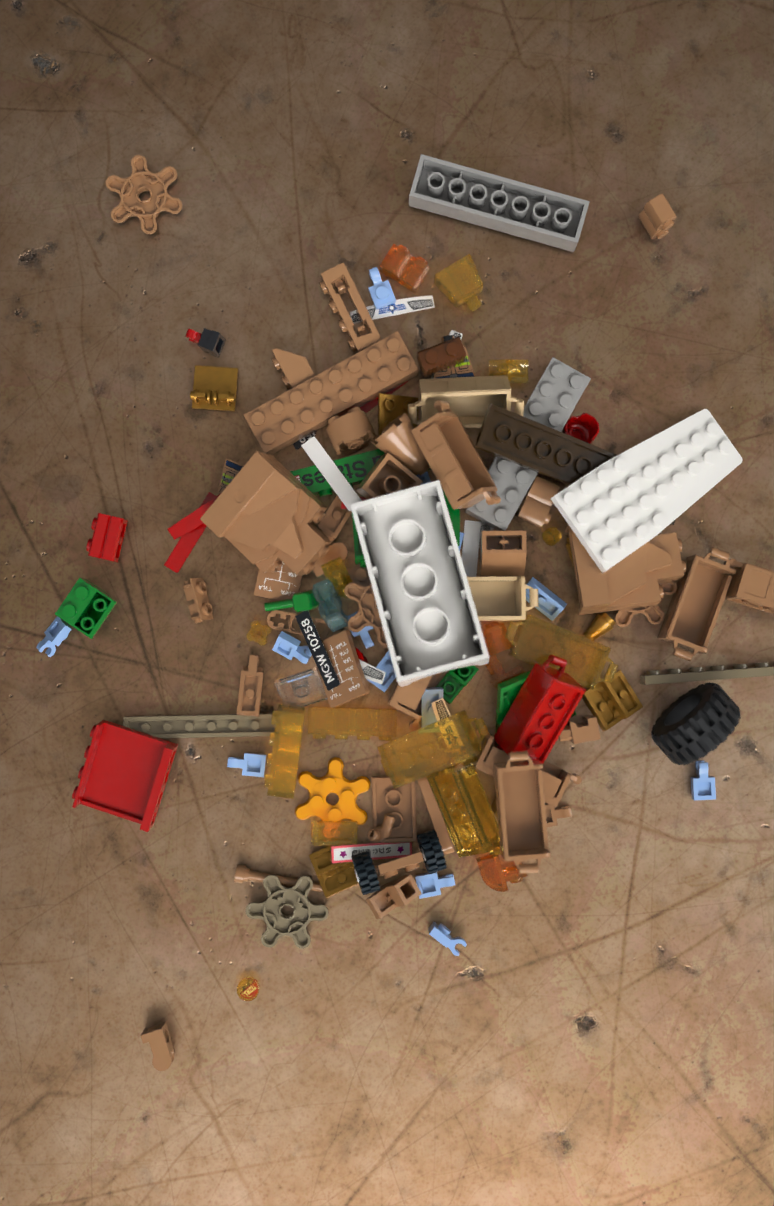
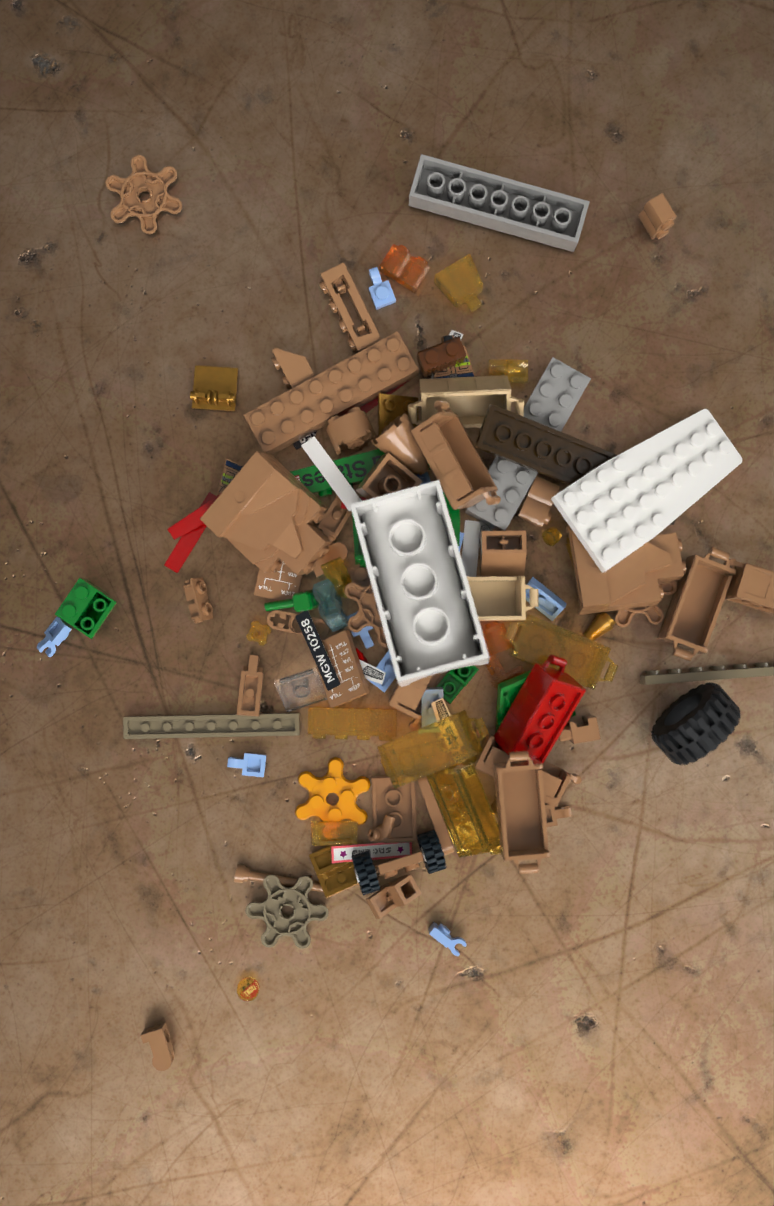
red panel [72,720,178,832] -> none
red brick [86,513,128,563] -> none
black piece [185,328,226,358] -> none
clear yellow brick [264,704,305,799] -> none
light blue plate [272,631,312,664] -> none
white sticker [350,295,435,324] -> none
light blue plate [415,872,455,899] -> none
clear orange brick [476,852,527,892] -> none
red hair [563,413,599,444] -> none
pearl gold slope [582,670,643,731] -> none
light blue plate [691,760,716,801] -> none

